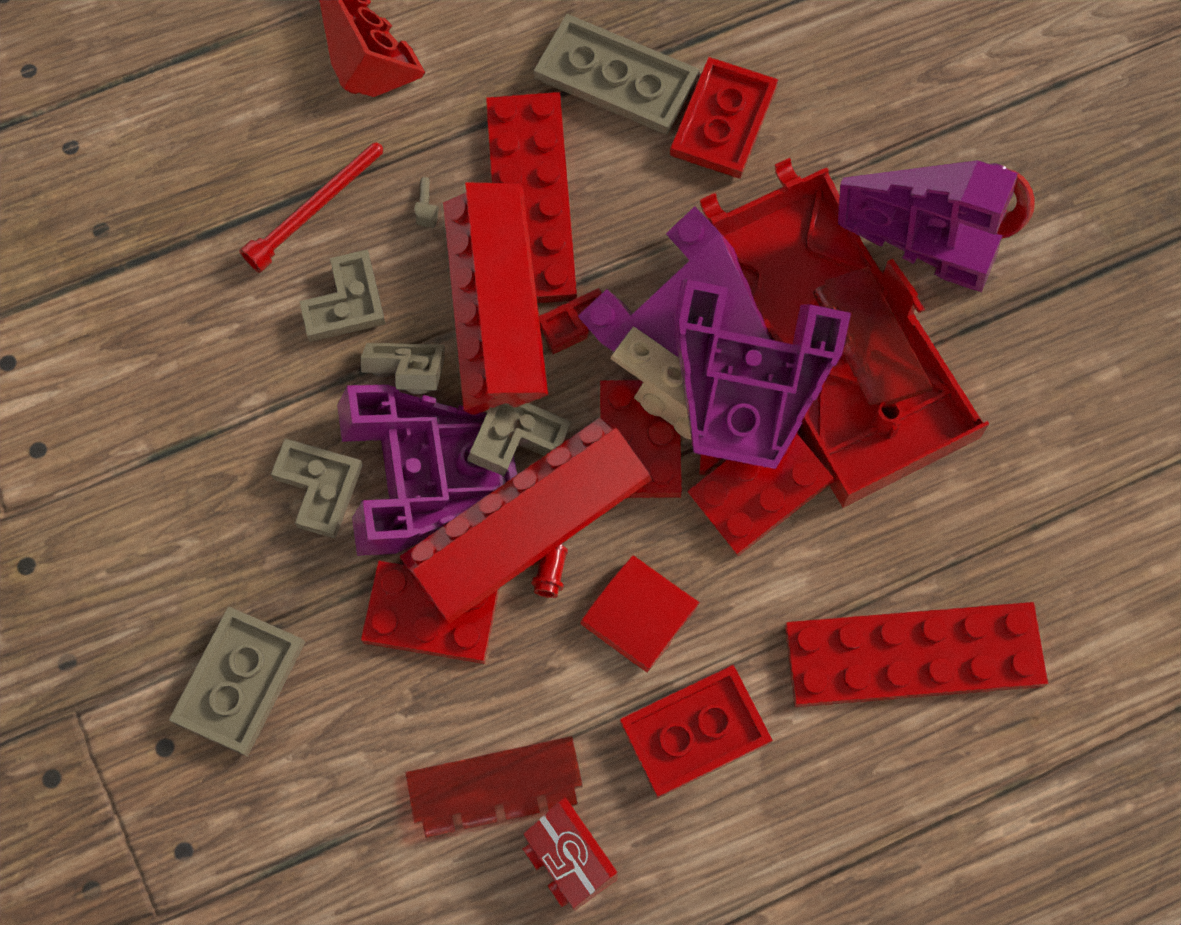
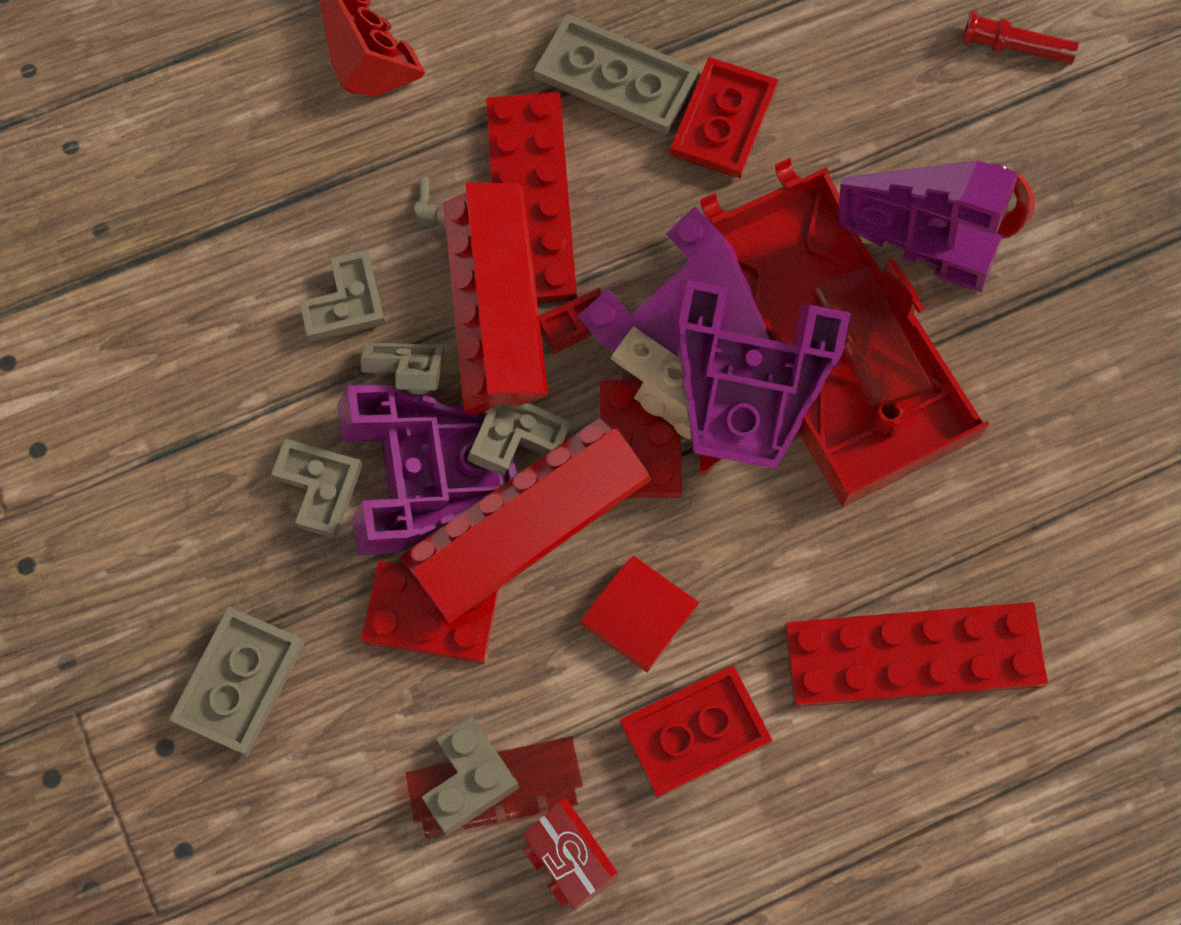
red piece [239,142,383,273] -> none
red pin [531,545,568,598] -> none
red plate [687,433,835,556] -> none
none -> dark tan plate [422,716,519,837]
none -> red pin [962,10,1079,65]

